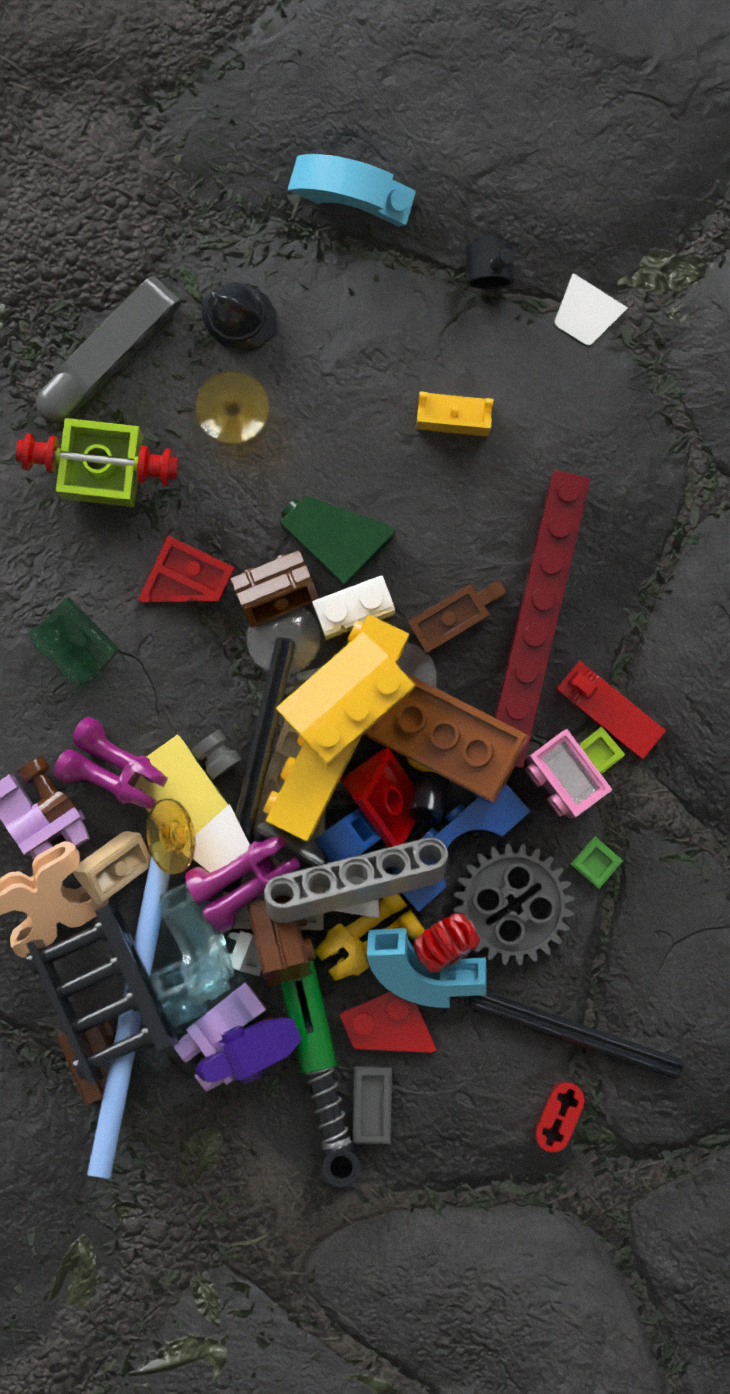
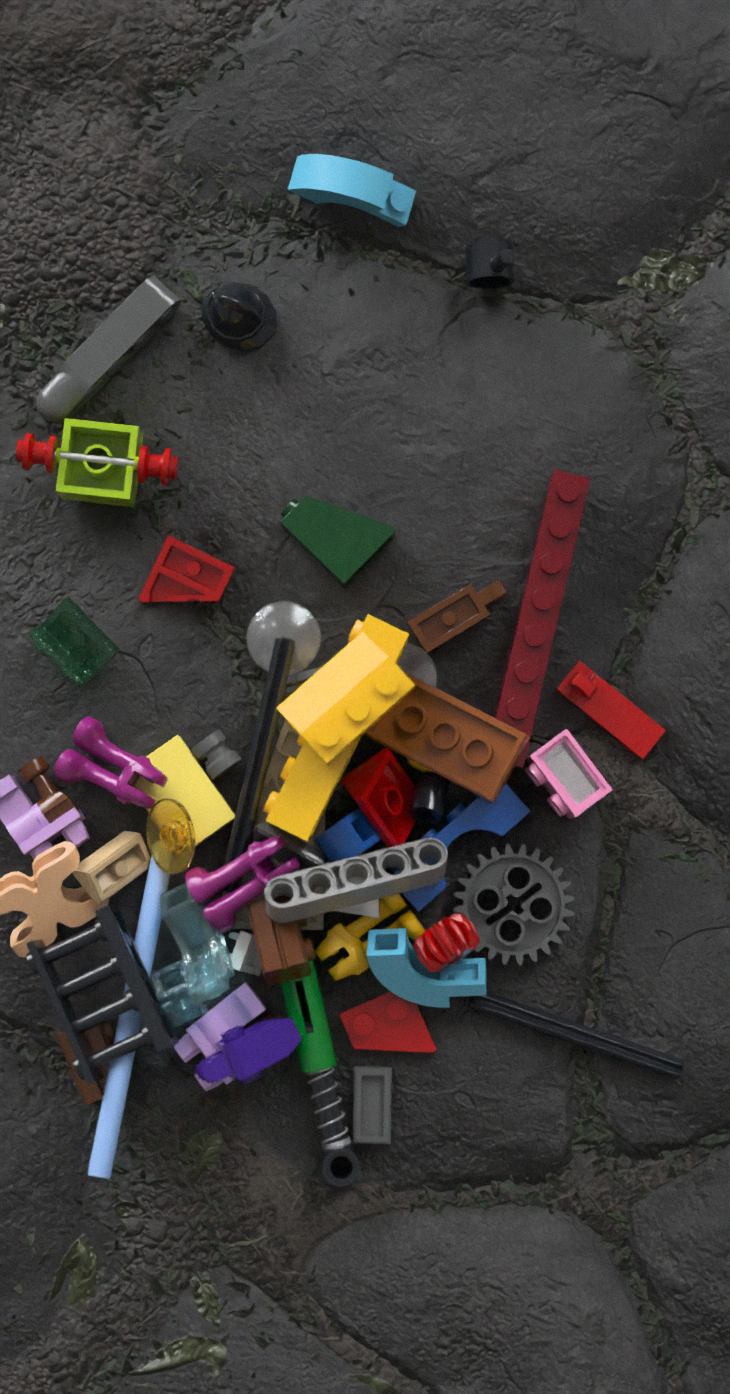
white sticker [181,804,250,872] -> none
clear yellow dish [195,370,269,444] -> none
reddish brown brick [230,550,319,628] -> none
white brick [312,575,395,640] -> none
yellow hinge [416,391,493,437] -> none
red beam [534,1081,585,1152] -> none
white sticker [555,273,628,345] -> none
bright green tile [570,836,623,889] -> none
lime tile [579,726,625,774] -> none

